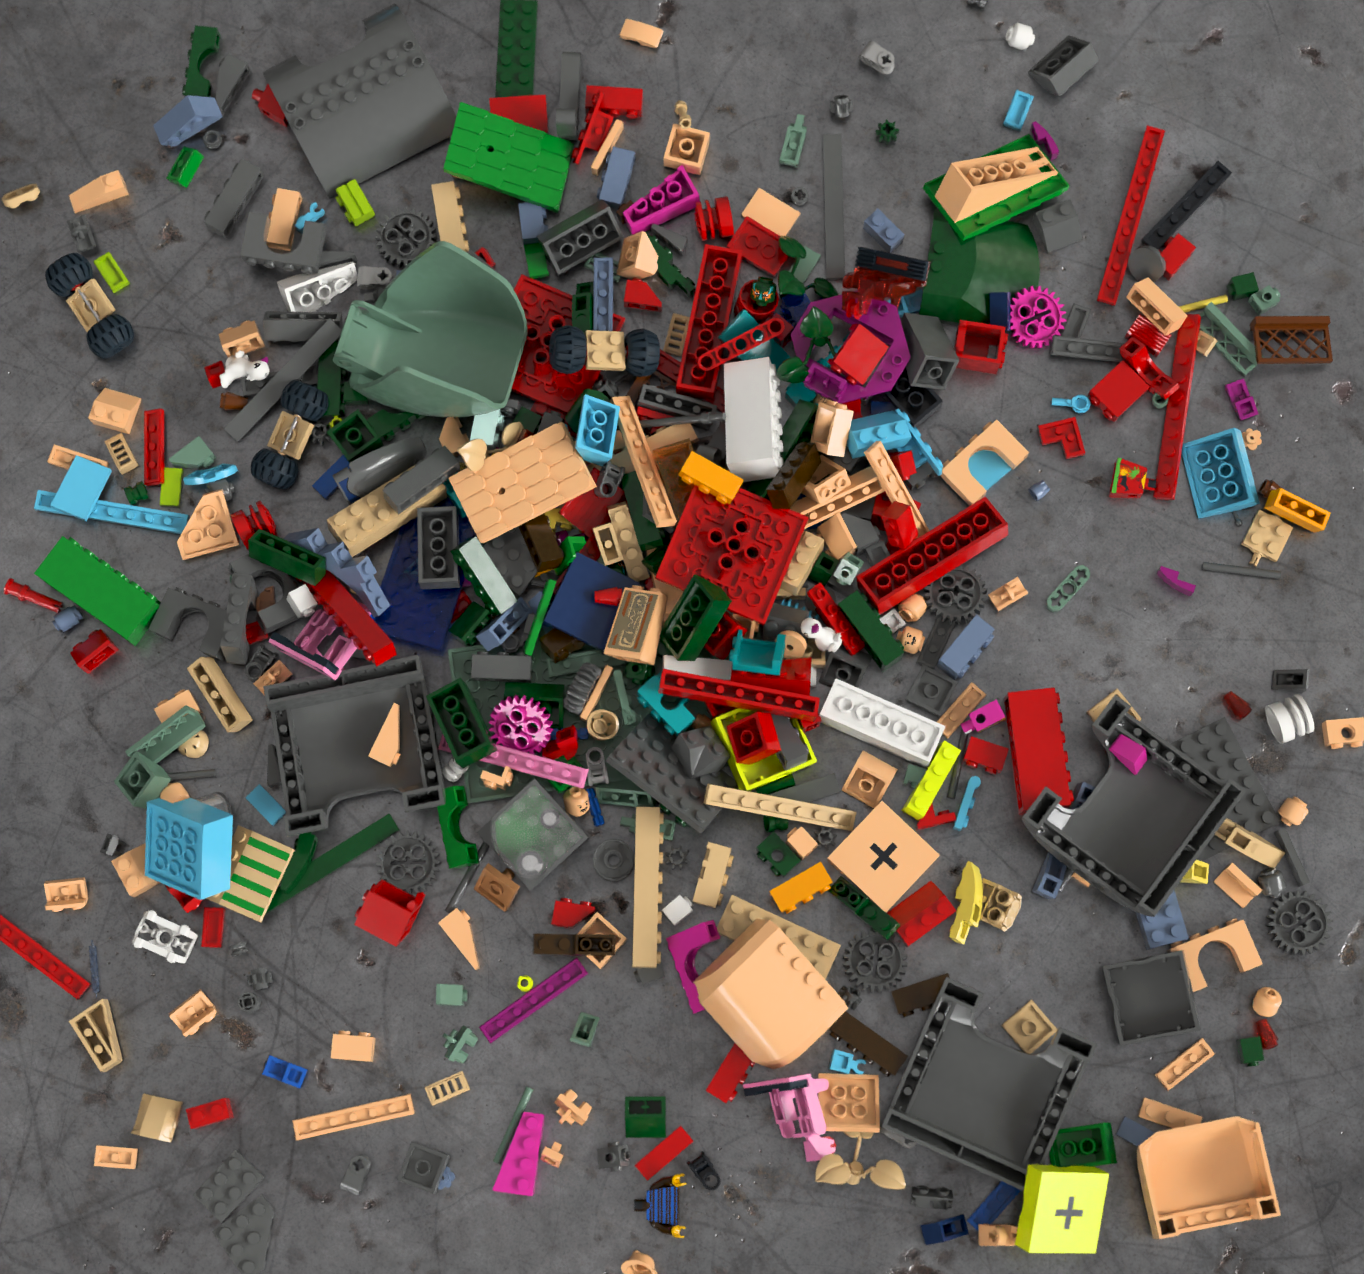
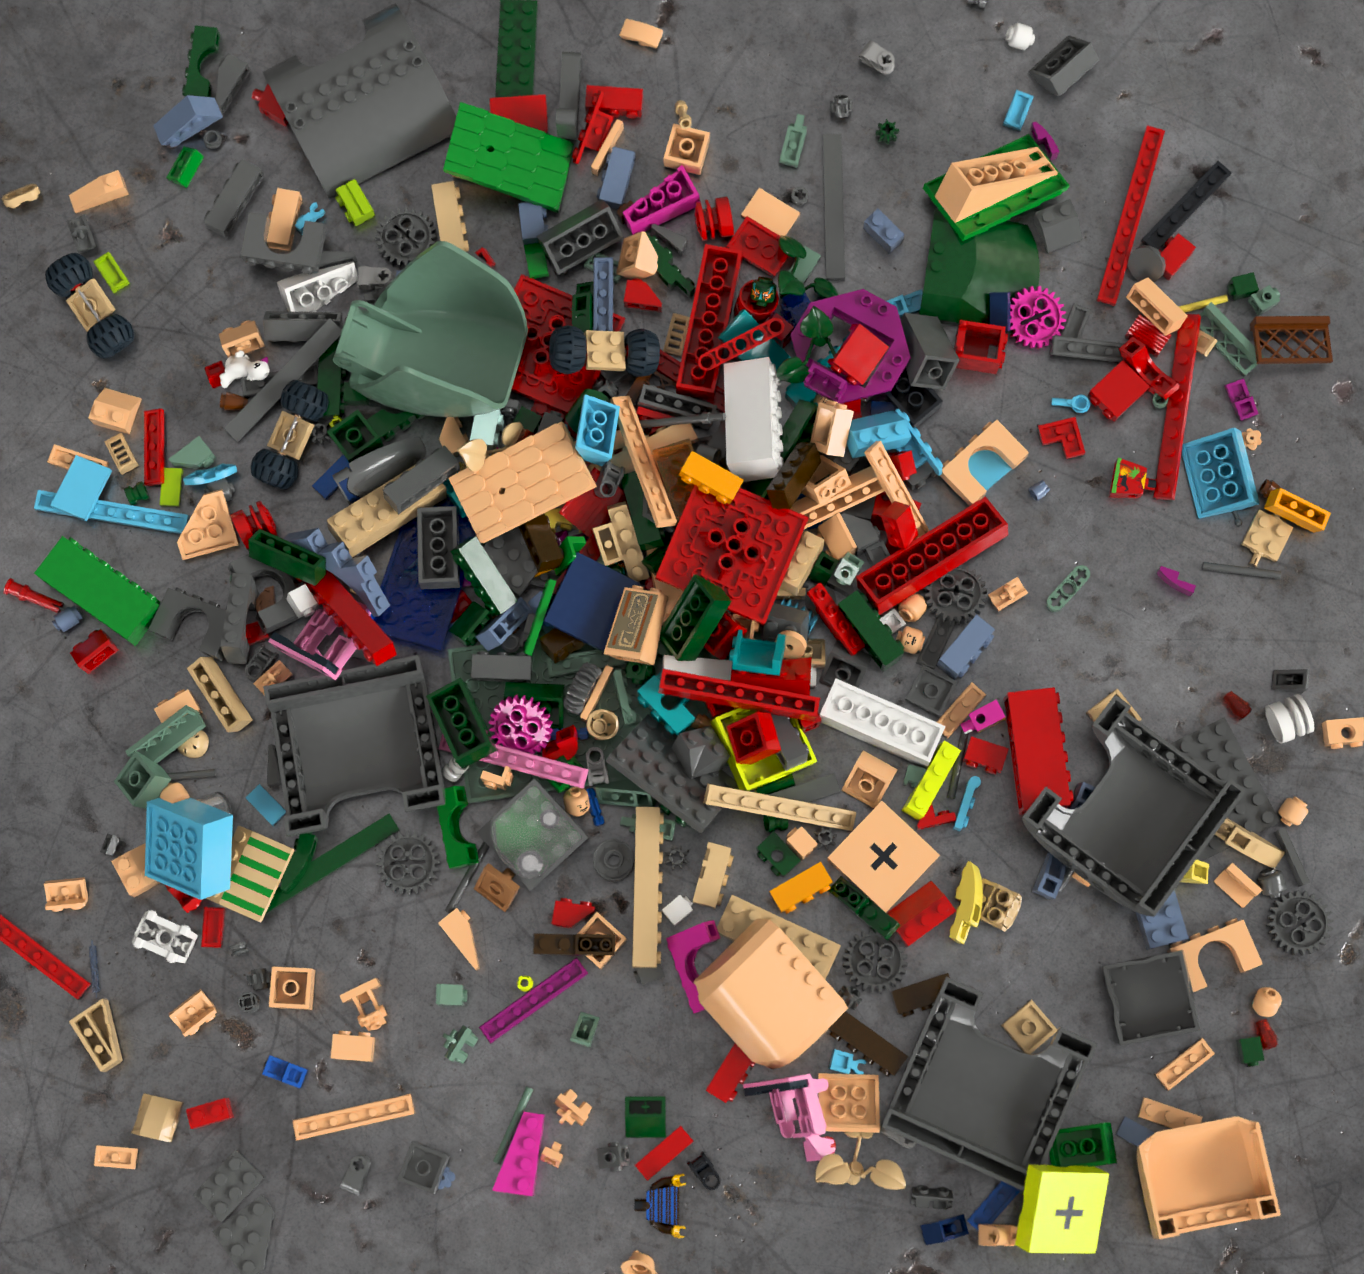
red container [354,879,425,947] -> none
light nougat slope [368,703,401,767] -> none
tan slope [425,1071,470,1106] -> none
red cone [594,587,622,606] -> none
white animal [801,617,842,653] -> none
clear red container [842,247,930,320] -> none
dark pink slope [1109,734,1147,775] -> none
none -> light nougat brick [269,967,315,1010]
none -> light nougat tile [339,978,387,1031]

